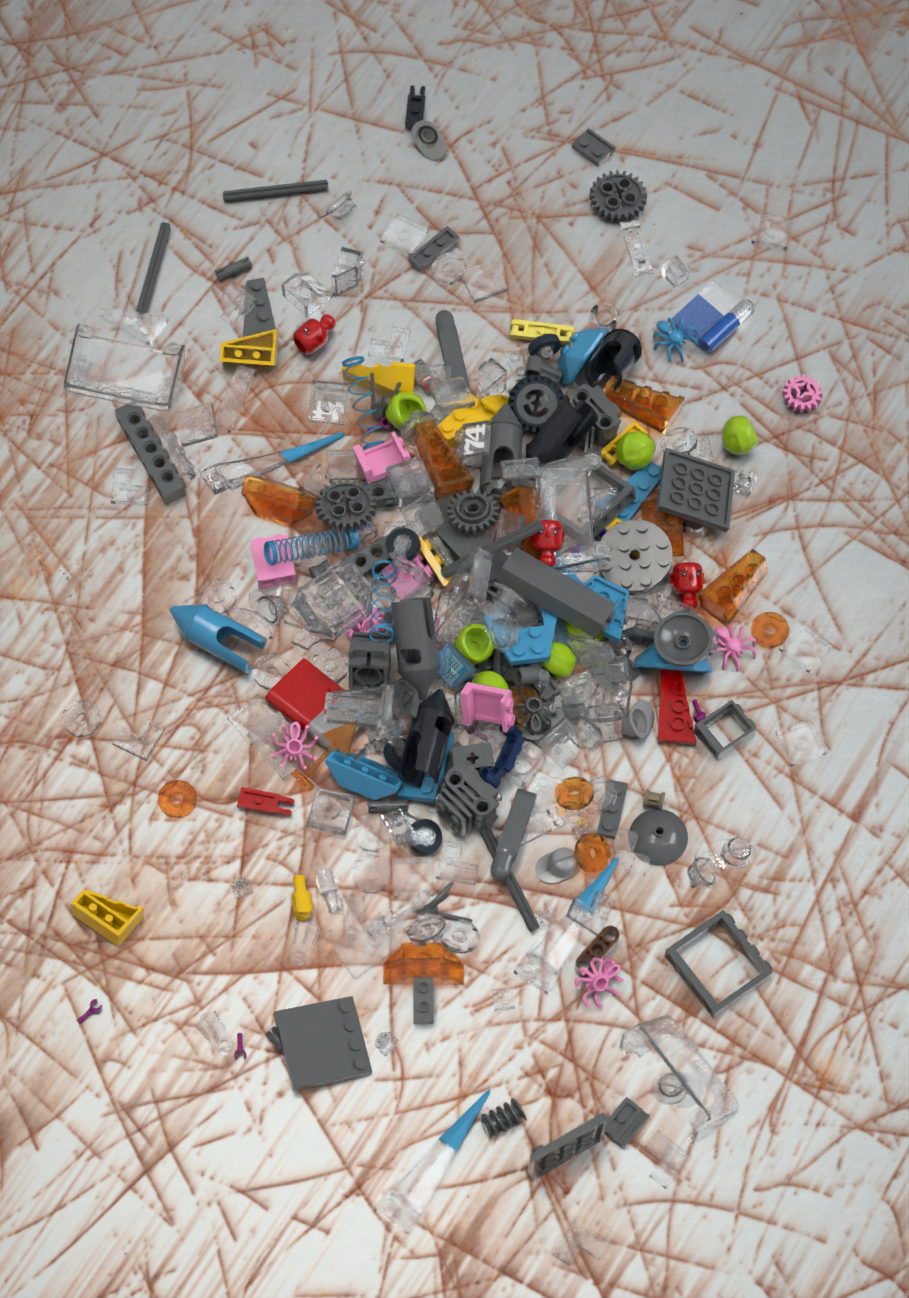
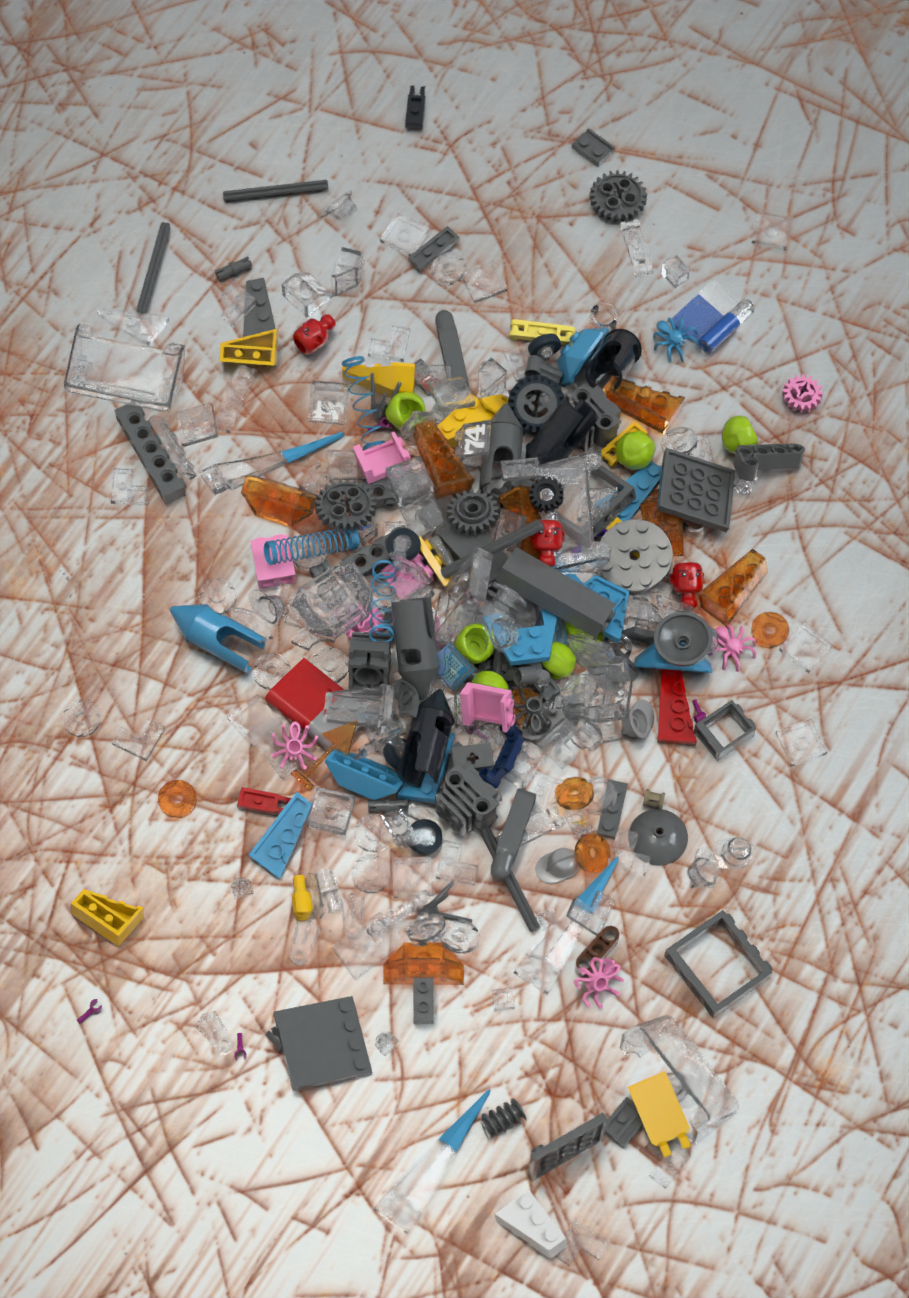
light grey piece [411,120,447,160] -> none
none -> dark azure wing [249,792,313,879]
none -> clear piece [305,873,325,919]
none -> white wedge [495,1190,567,1259]
none -> black tyre [529,476,564,514]
none -> yellow tile [627,1071,691,1158]
none -> dark grey beam [733,443,805,481]

